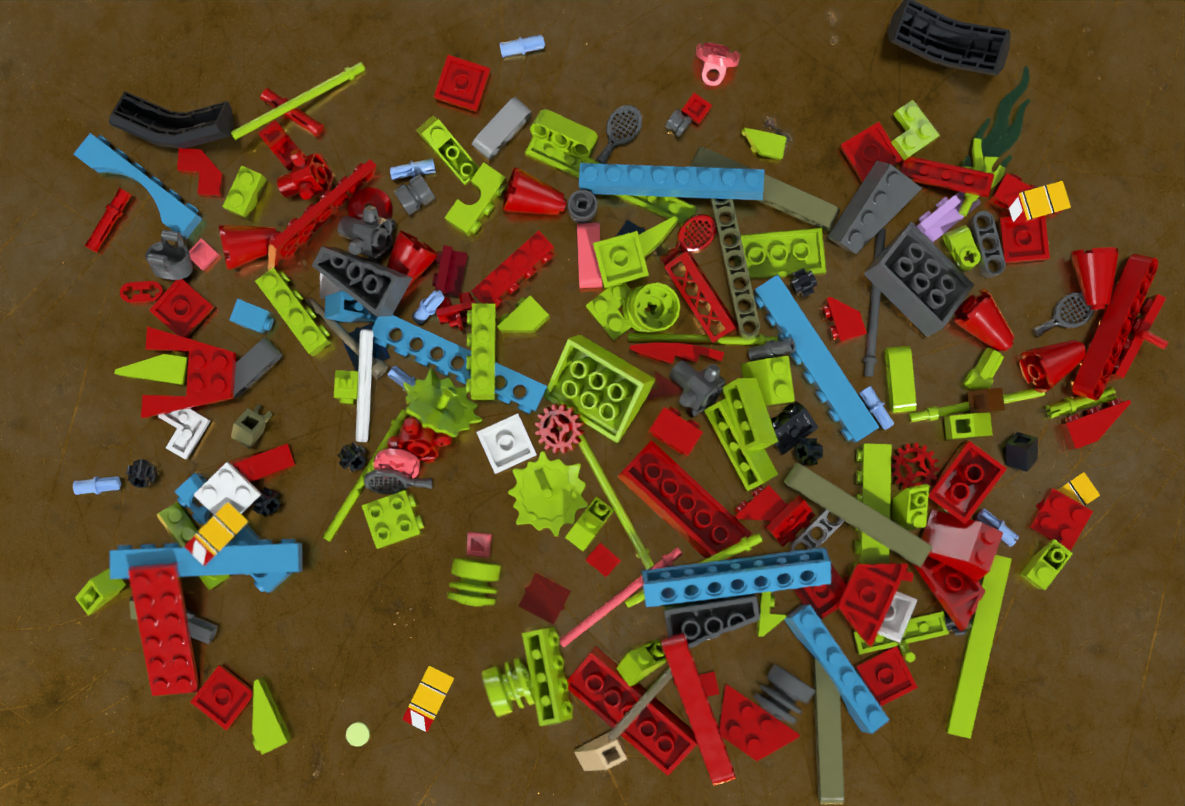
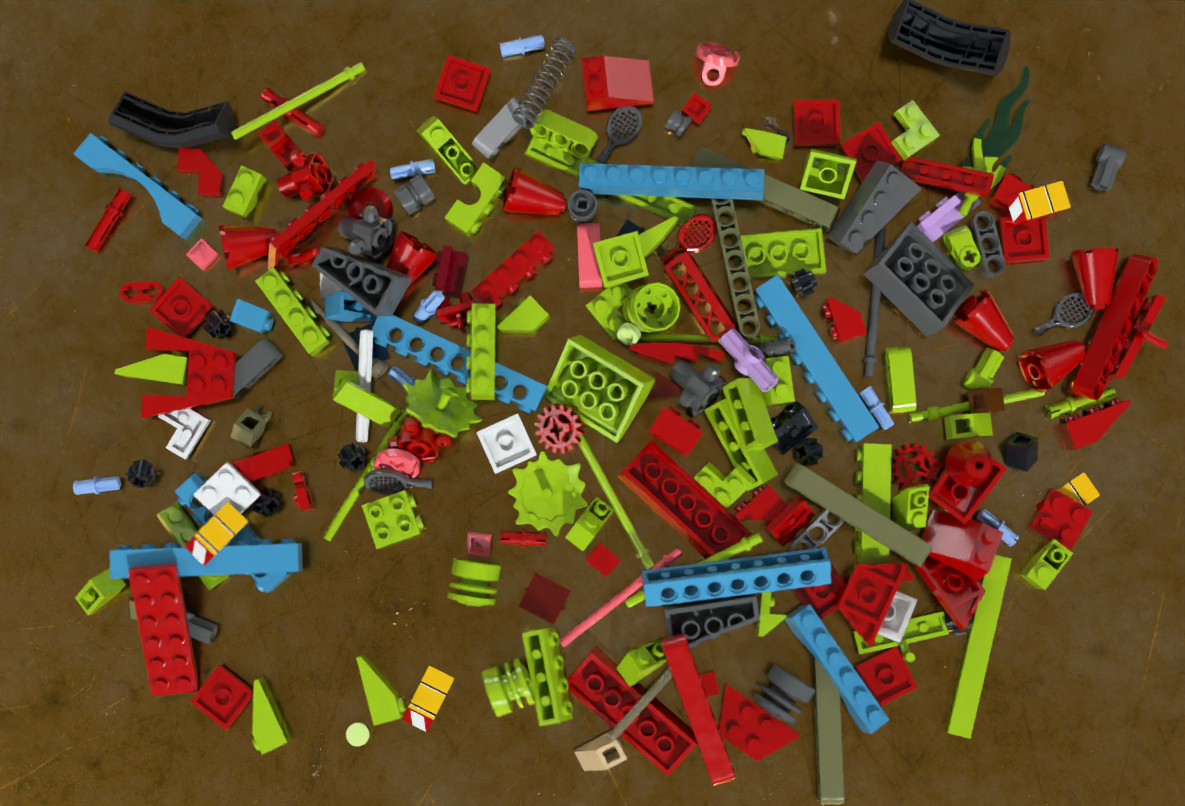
dark grey piece [145,230,193,280] -> none
none -> black gear [203,309,232,338]
none -> red bar [287,247,319,267]
none -> red plate [292,471,314,511]
none -> lime tile [332,379,401,428]
none -> lime slope [356,655,406,726]
none -> red pin [500,529,546,548]
none -> dark grey piece [512,37,576,129]
none -> slope [581,56,654,111]
none -> yellowish green tile [617,323,641,346]
none -> lime plate [693,462,755,509]
none -> lavender piece [720,329,779,392]
none -> red plate [793,99,841,147]
none -> lime slope [800,149,856,199]
none -> red cone [946,440,993,486]
none -> dark grey piece [1090,142,1127,191]

